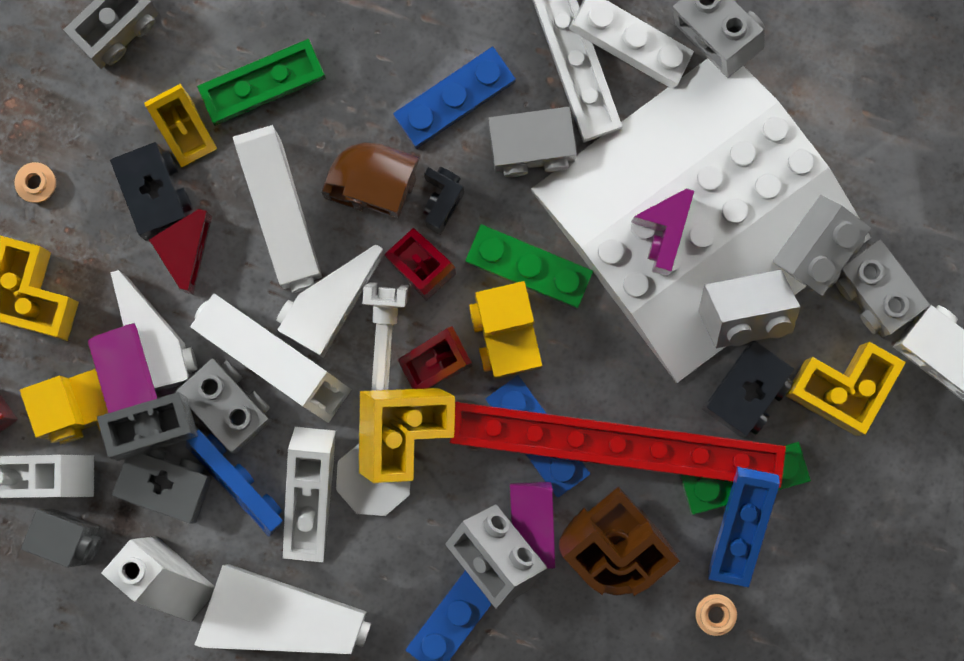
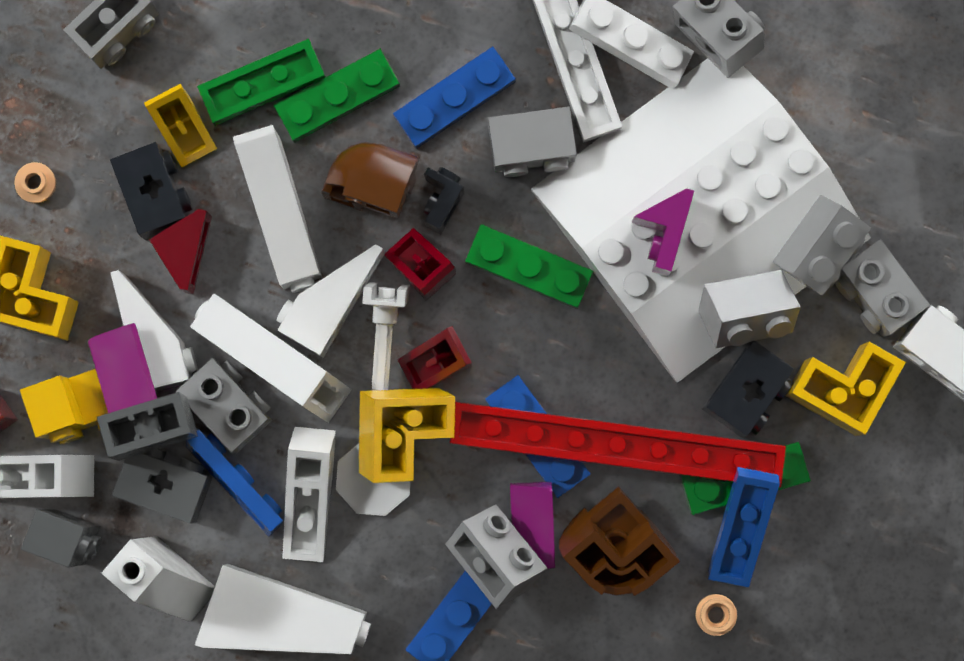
yellow brick [469,281,543,380] -> none
none -> green plate [274,48,400,143]

